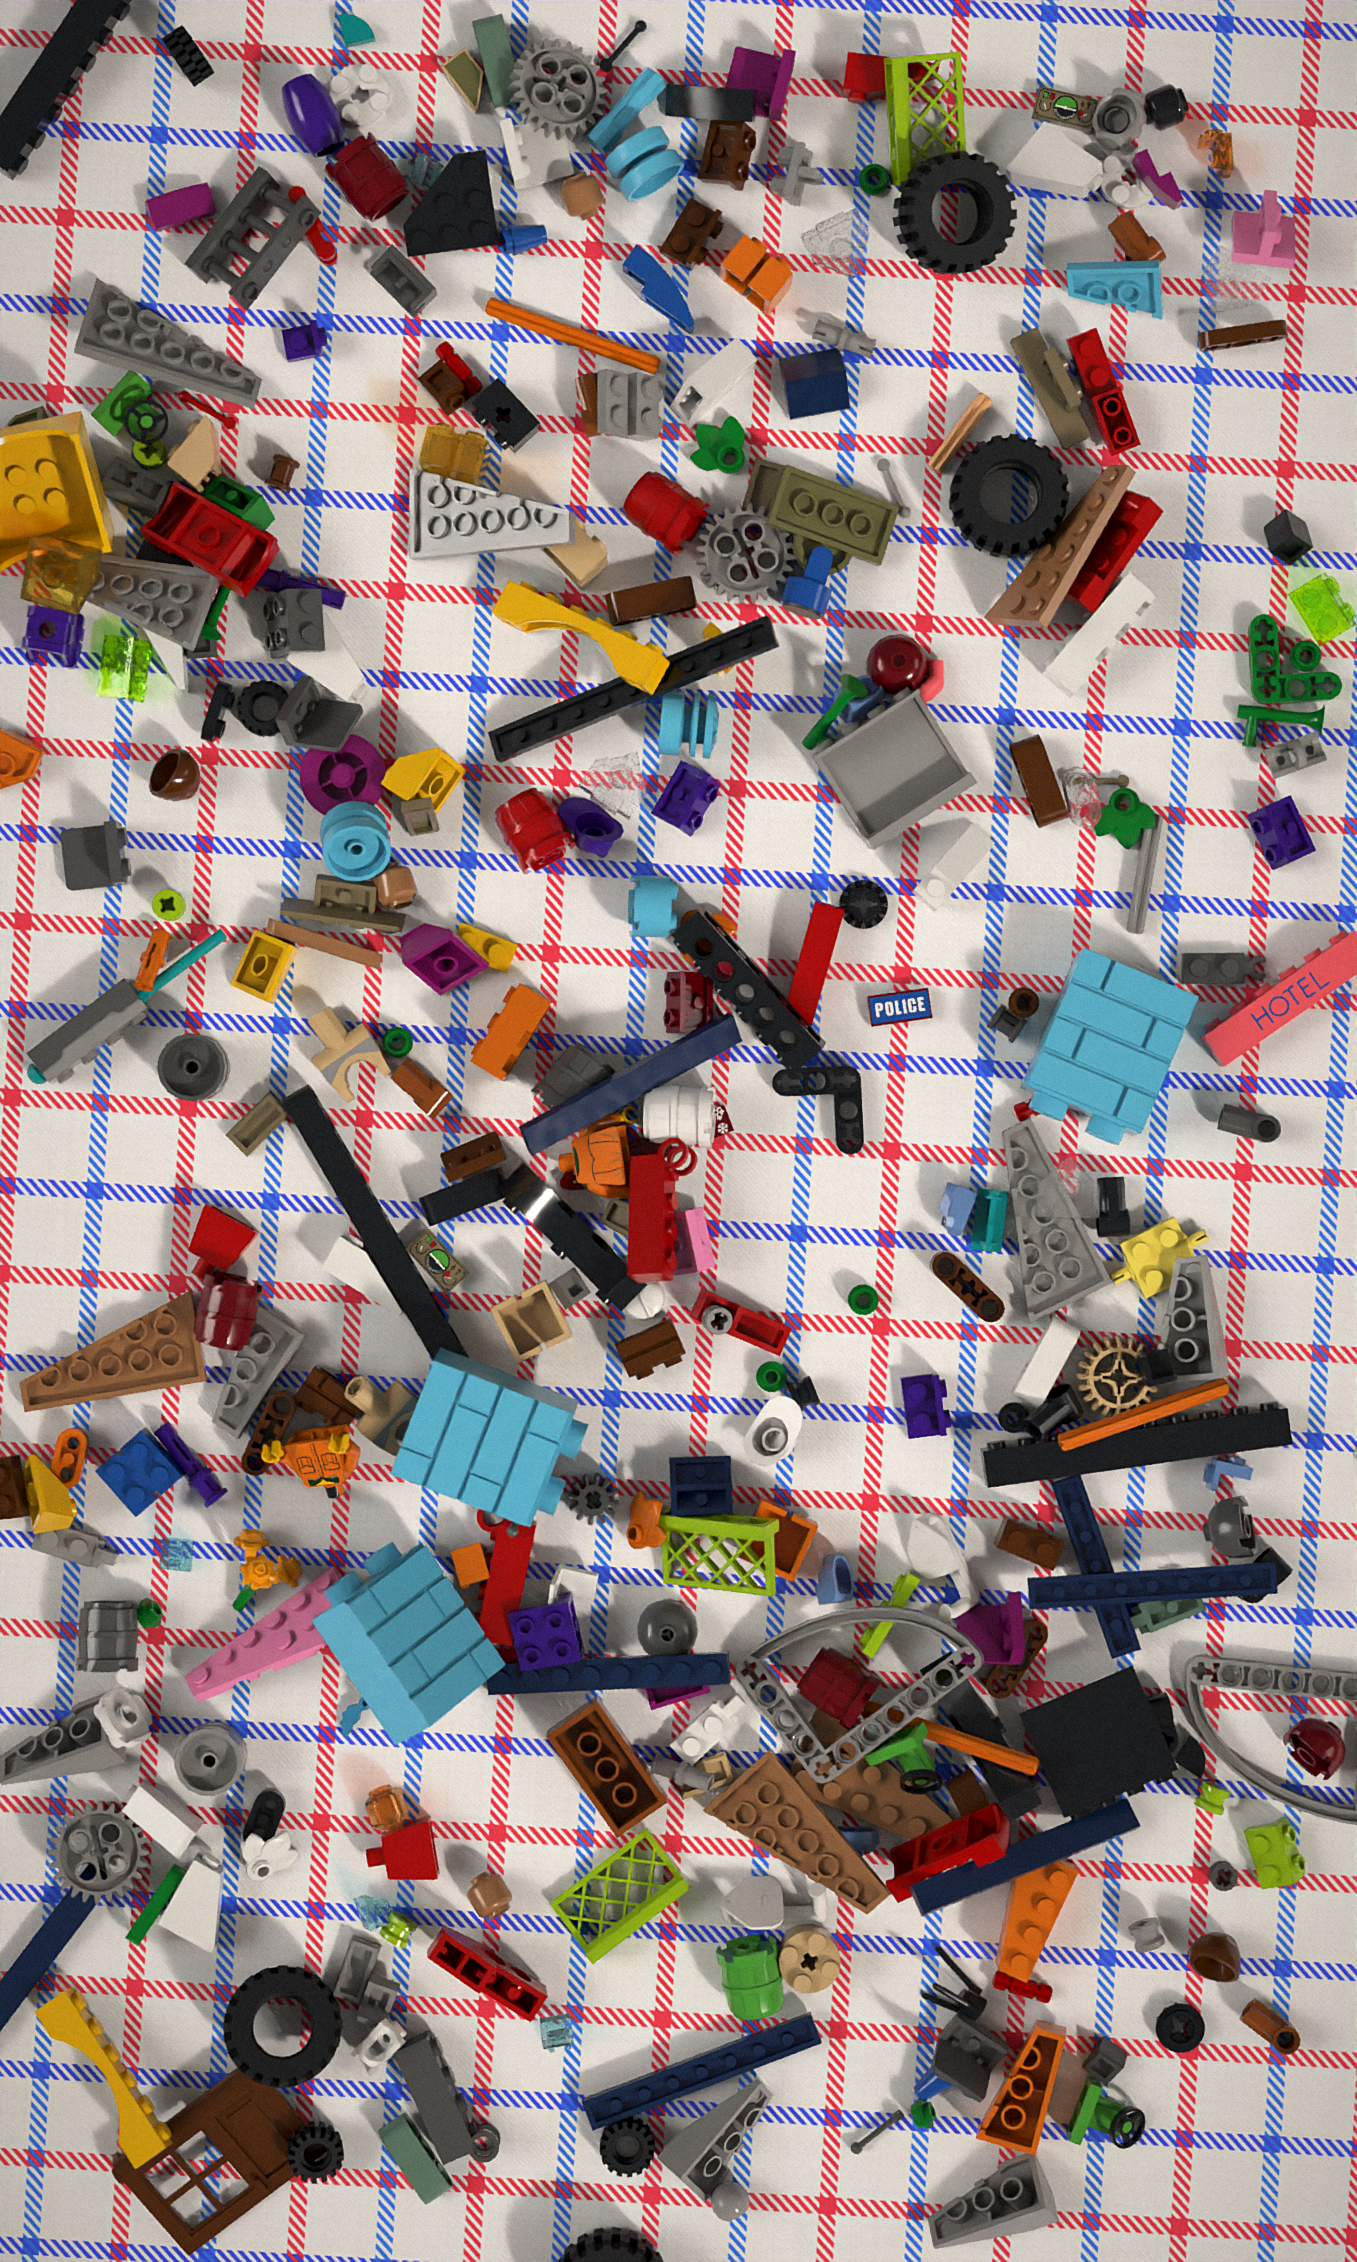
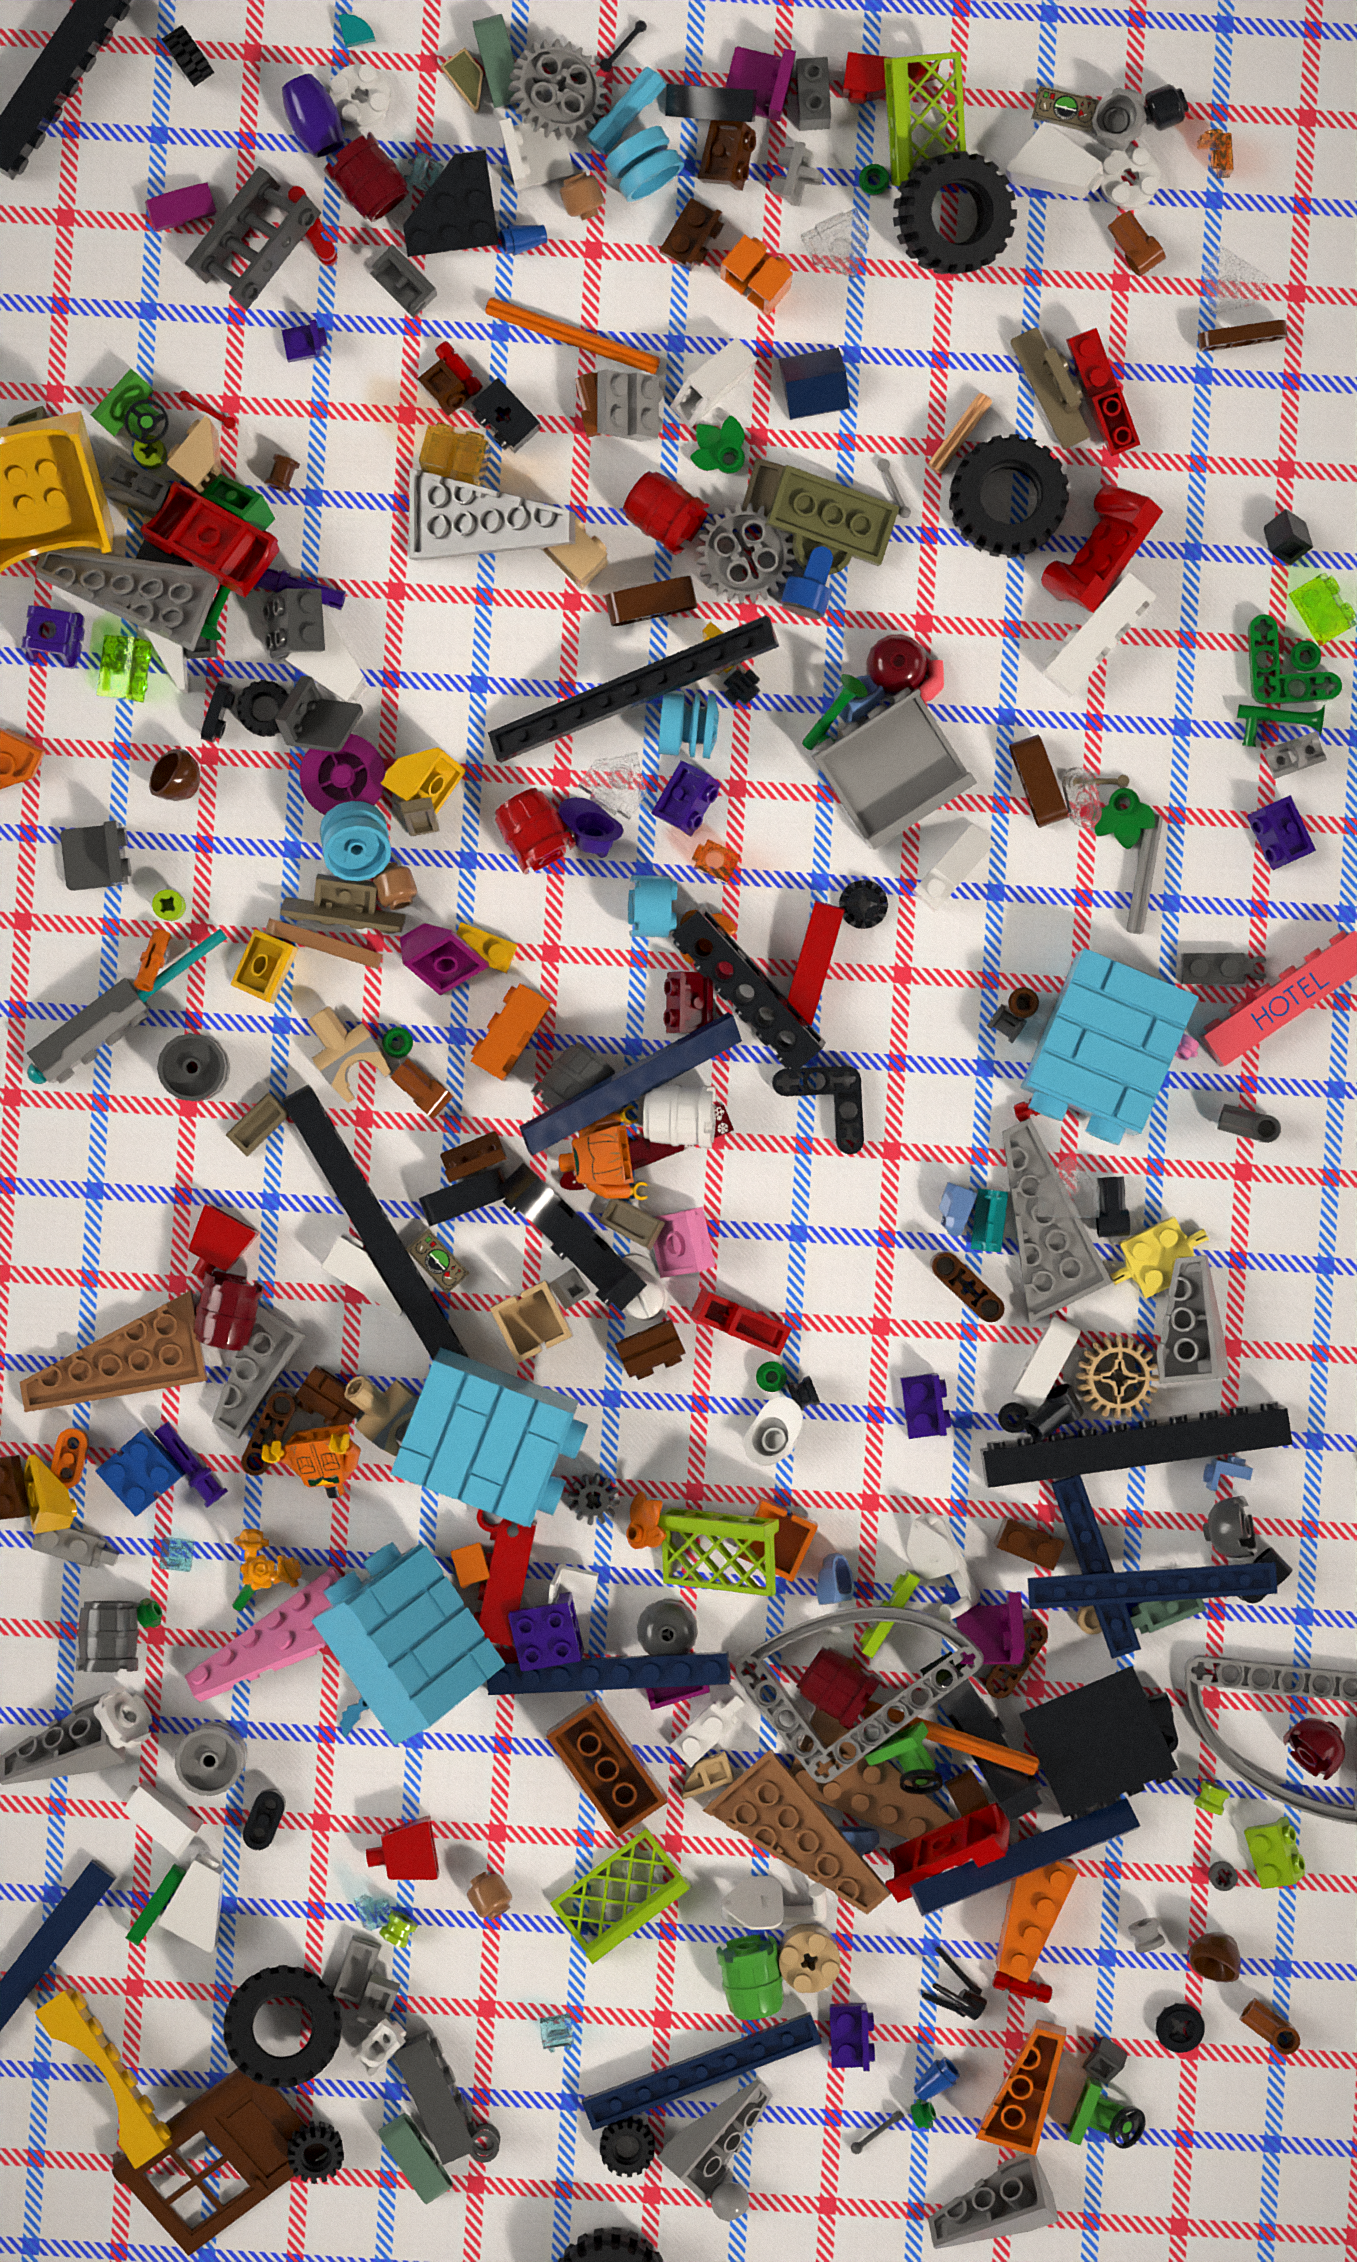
clear yellow slope [20,534,102,615] -> none
light grey gear [48,1802,149,1904] -> none
light grey wing [74,278,262,409] -> none
white plate [242,1830,298,1881] -> none
clear orange head [364,1784,409,1833] -> none
red brick [427,1925,548,2022] -> none
yellow arch [492,580,670,695] -> none
blue slope [622,245,694,335] -> none
red hinge [627,1138,697,1283] -> none
light grey pin [650,1754,715,1793] -> none
dark blue slope [669,1456,733,1517] -> none
light grey bush [702,1305,733,1335] -> none
light grey pin [812,320,876,359] -> none
green plate [848,1284,879,1315] -> none
tile [867,988,932,1027] -> none
dark grey bracket [931,2011,1010,2102] -> none
medium nougat wing [984,465,1136,628] -> none
orange axle [1058,1378,1229,1451] -> none
medium azure wing [1066,260,1163,319] -> none
magenta slope [1131,149,1184,210] -> none
black panel [1136,1348,1178,1387] -> none
black tile [1174,1735,1206,1779] -> none
bright pink bracket [1232,190,1295,269] -> none
none -> clear orange brick [691,839,741,885]
none -> black gear [723,668,761,706]
none -> dark grey brick [795,57,831,131]
none -> dark purple bracket [829,2003,875,2071]
none -> tan tile [1076,1605,1102,1635]
none -> bright pink plate [1174,1034,1199,1060]

